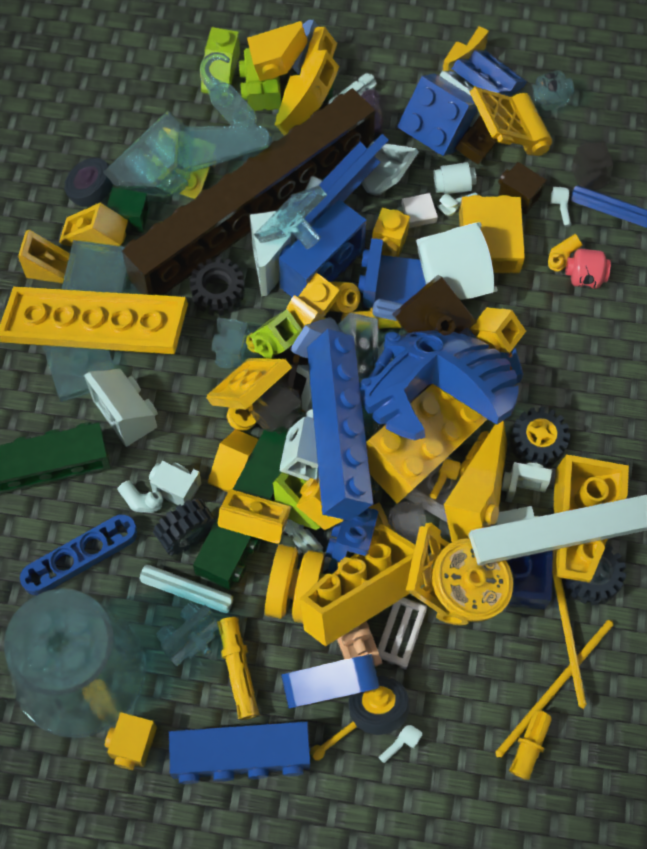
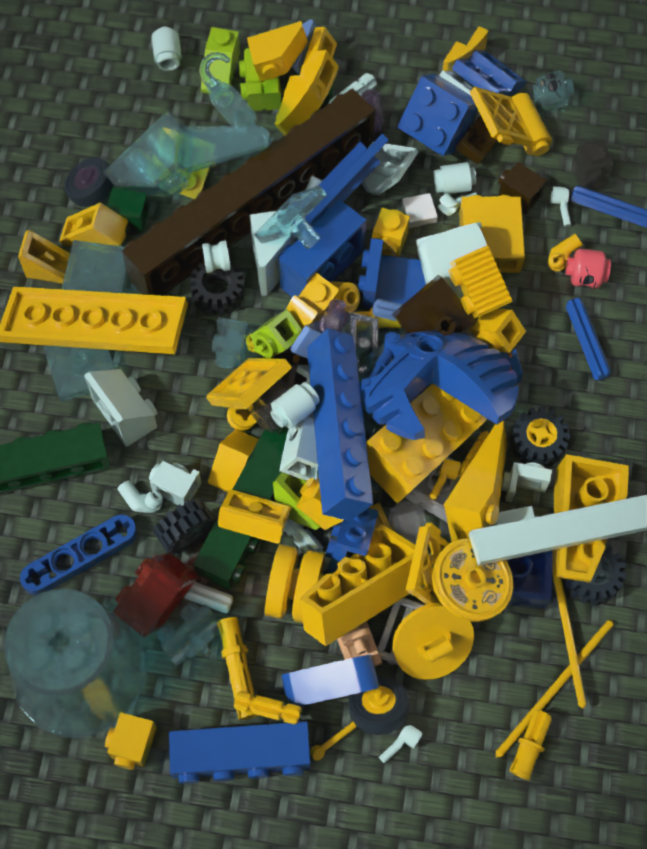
none -> clear red brick [112,552,200,637]
none -> light aqua brick [151,27,182,71]
none -> light aqua wheel [202,240,231,274]
none -> yellow axle [234,691,302,724]
none -> light aqua brick [270,382,320,429]
none -> clear purple arm [319,299,349,332]
none -> yellow shield [392,603,474,680]
none -> yellow brick [448,245,512,318]
none -> blue axle [566,298,611,381]

